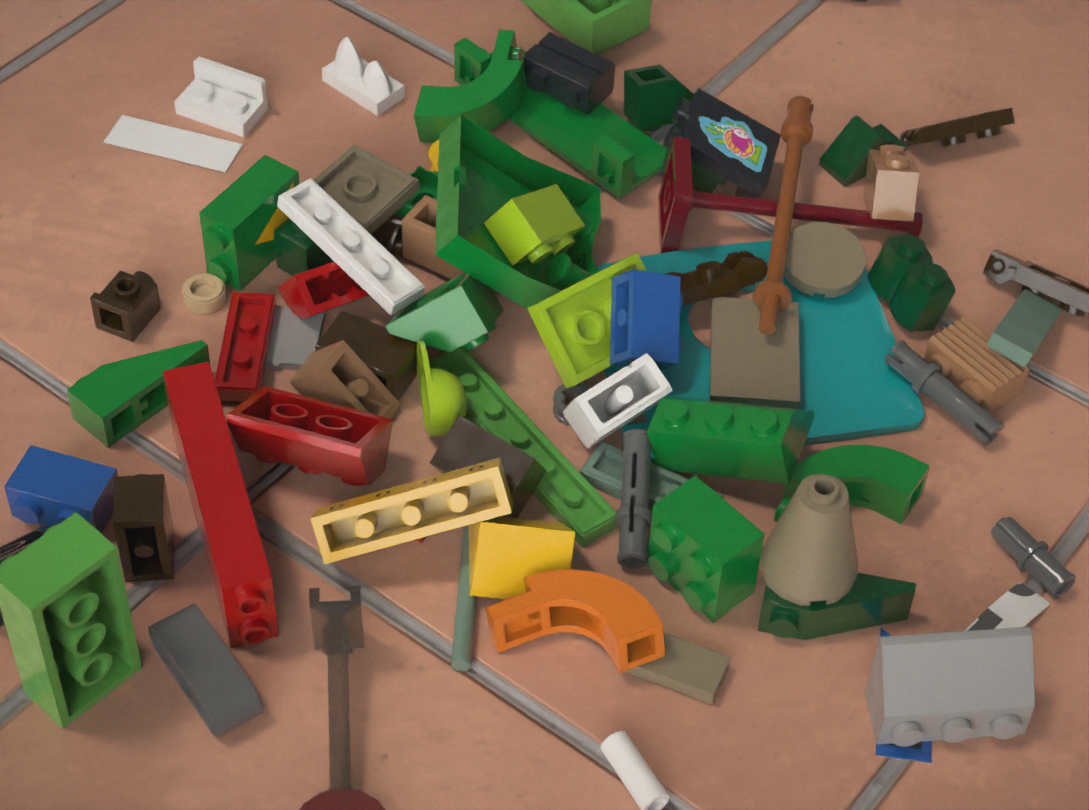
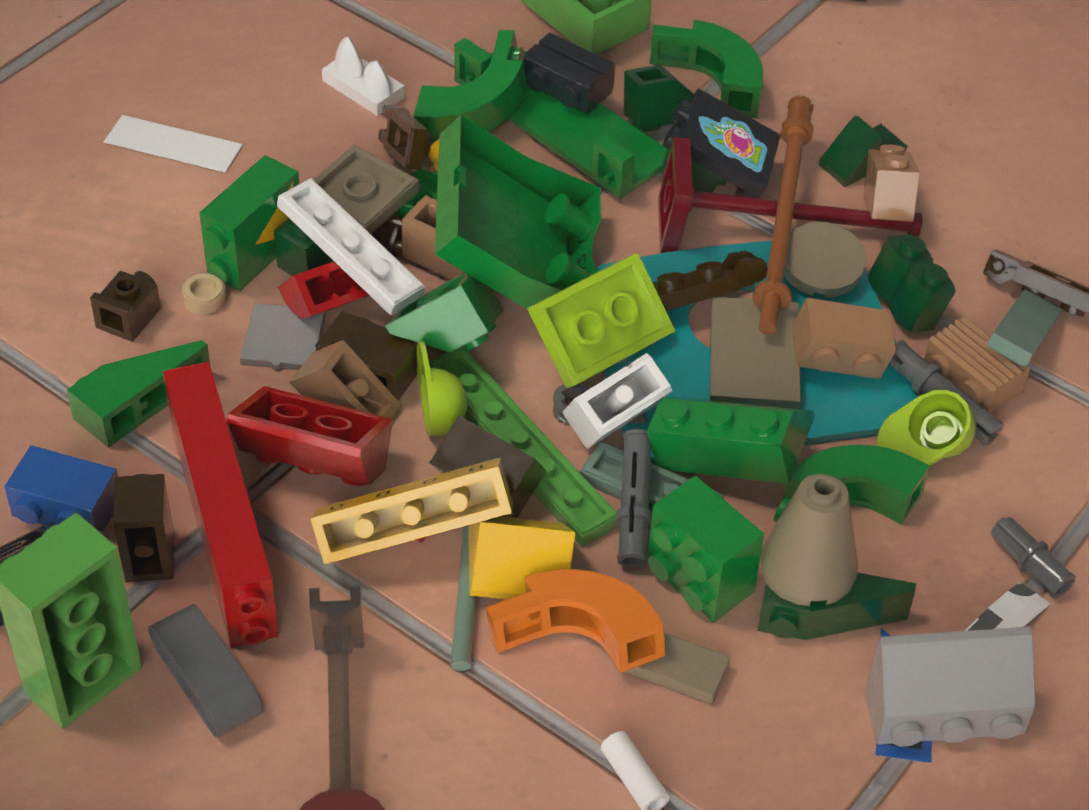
white bracket [174,57,268,137] -> none
red tile [215,292,276,402] -> none
lime brick [484,184,585,266] -> none
blue brick [610,269,683,370] -> none
dark brown hinge [900,108,1015,147] -> none
none -> dark brown hinge [378,104,431,170]
none -> green arch [649,20,763,118]
none -> medium nougat brick [792,298,896,379]
none -> lime cap [877,390,976,466]

